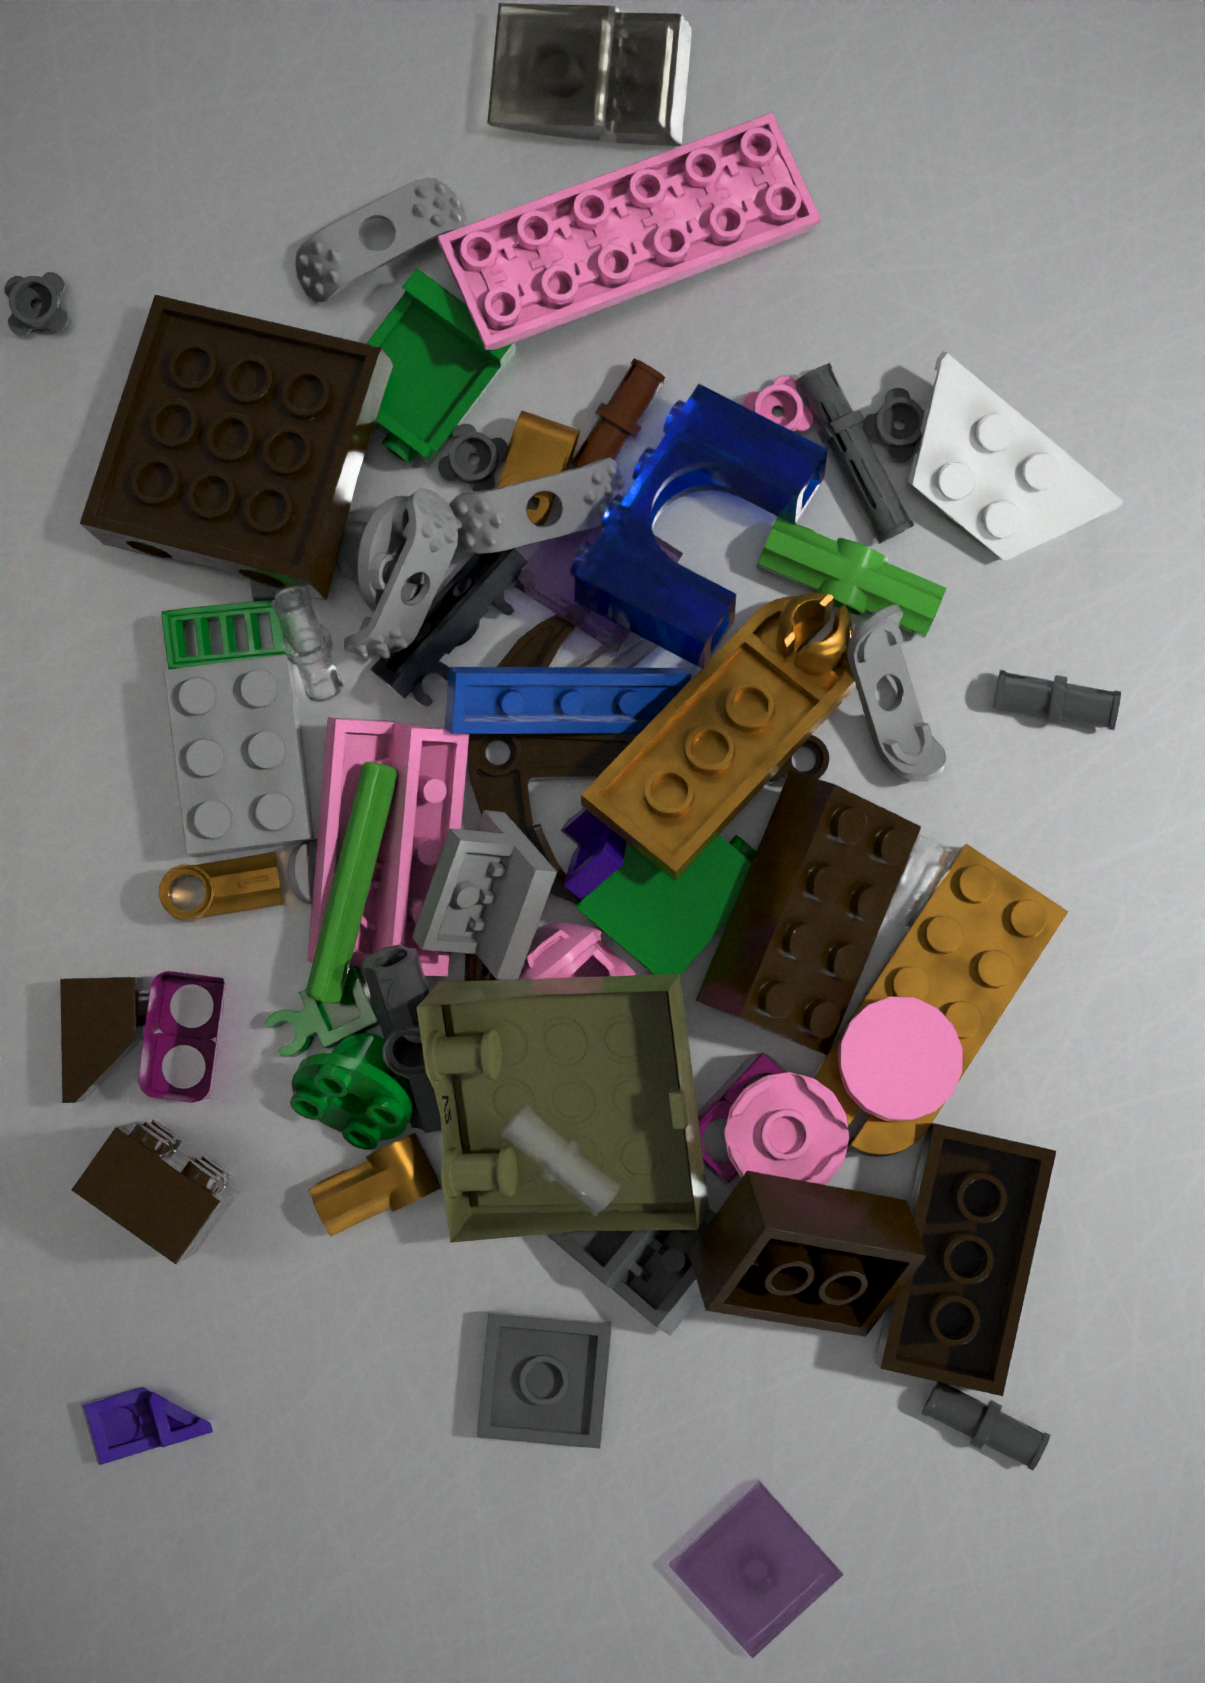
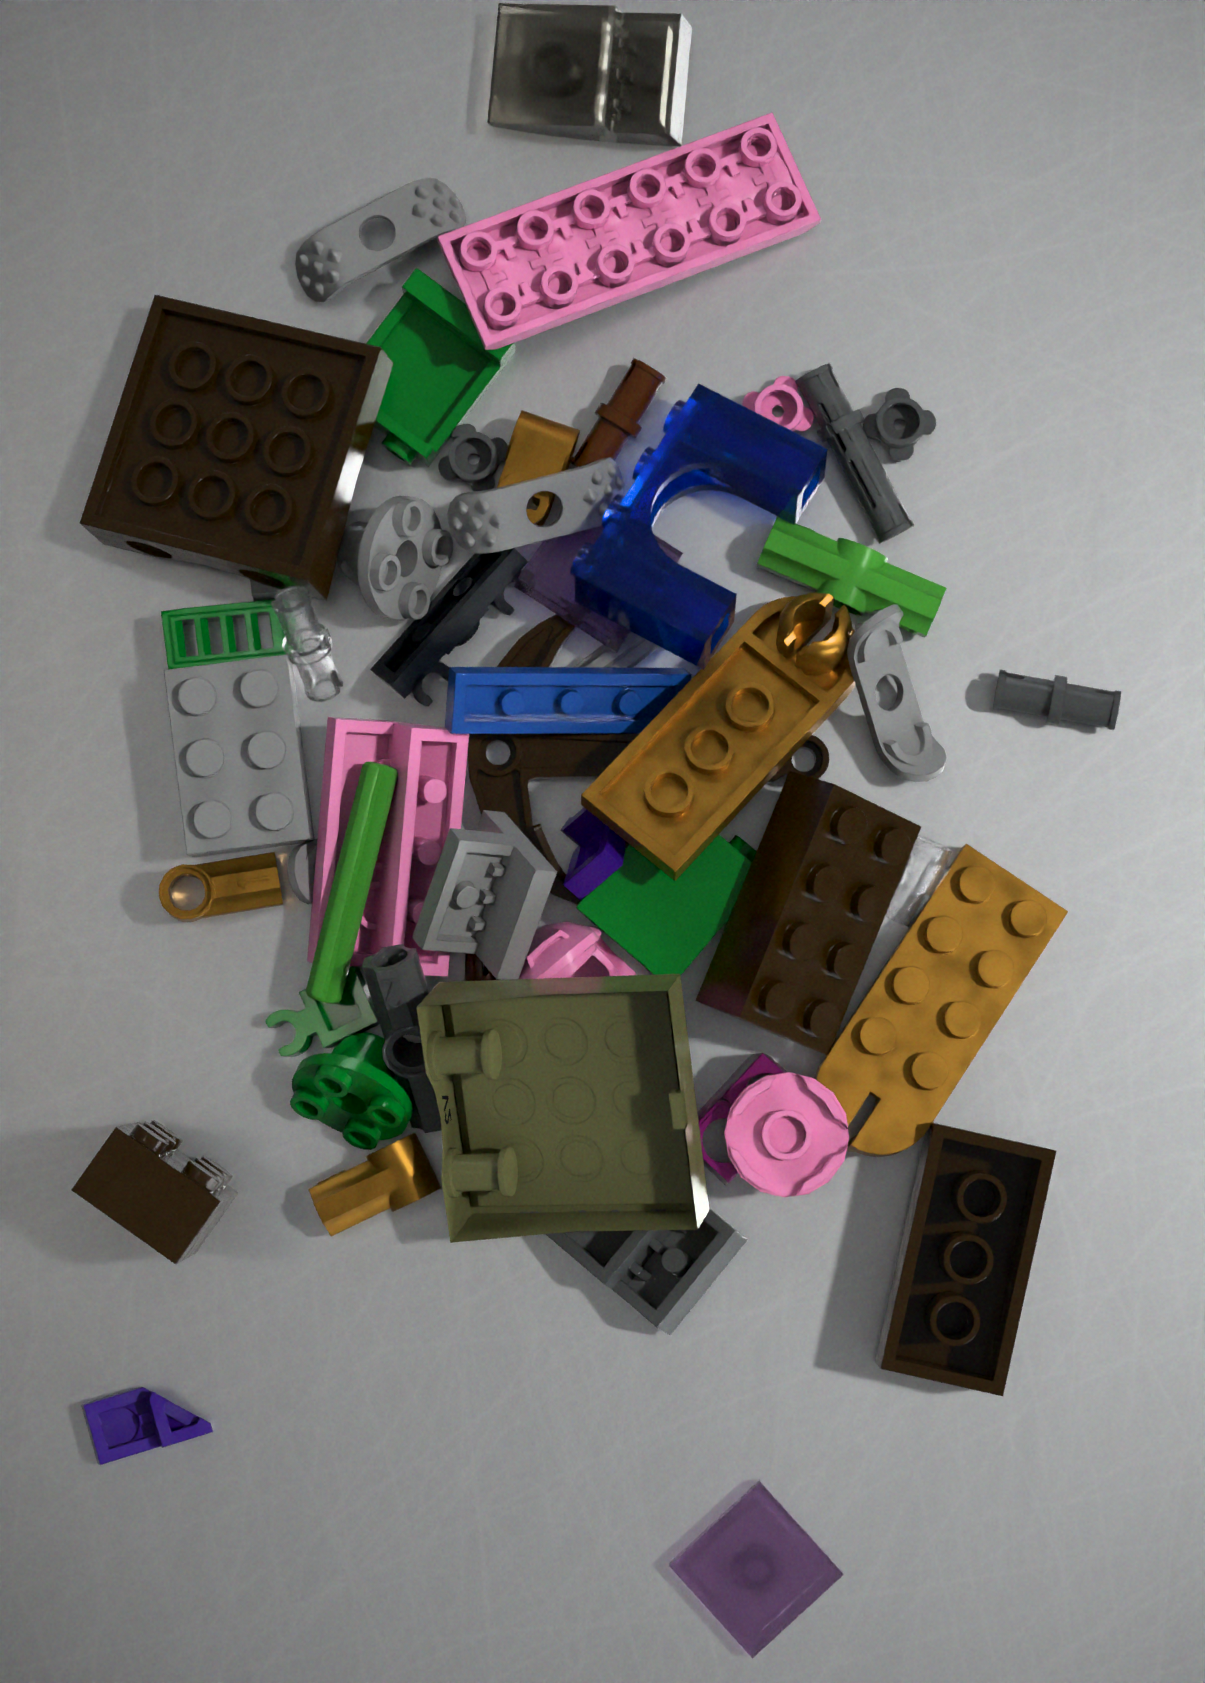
dark grey plate [4,272,69,336] -> none
dark brown slope [60,977,150,1103] -> none
magenta piece [138,971,226,1103] -> none
light grey piece [344,488,458,659] -> none
dark grey plate [477,1311,612,1449] -> none
clear pin [500,1104,621,1217] -> none
dark brown brick [689,1170,927,1337] -> none
bright pink tile [838,997,963,1121] -> none
white wing [908,351,1124,561] -> none
dark grey pin [922,1382,1050,1471] -> none

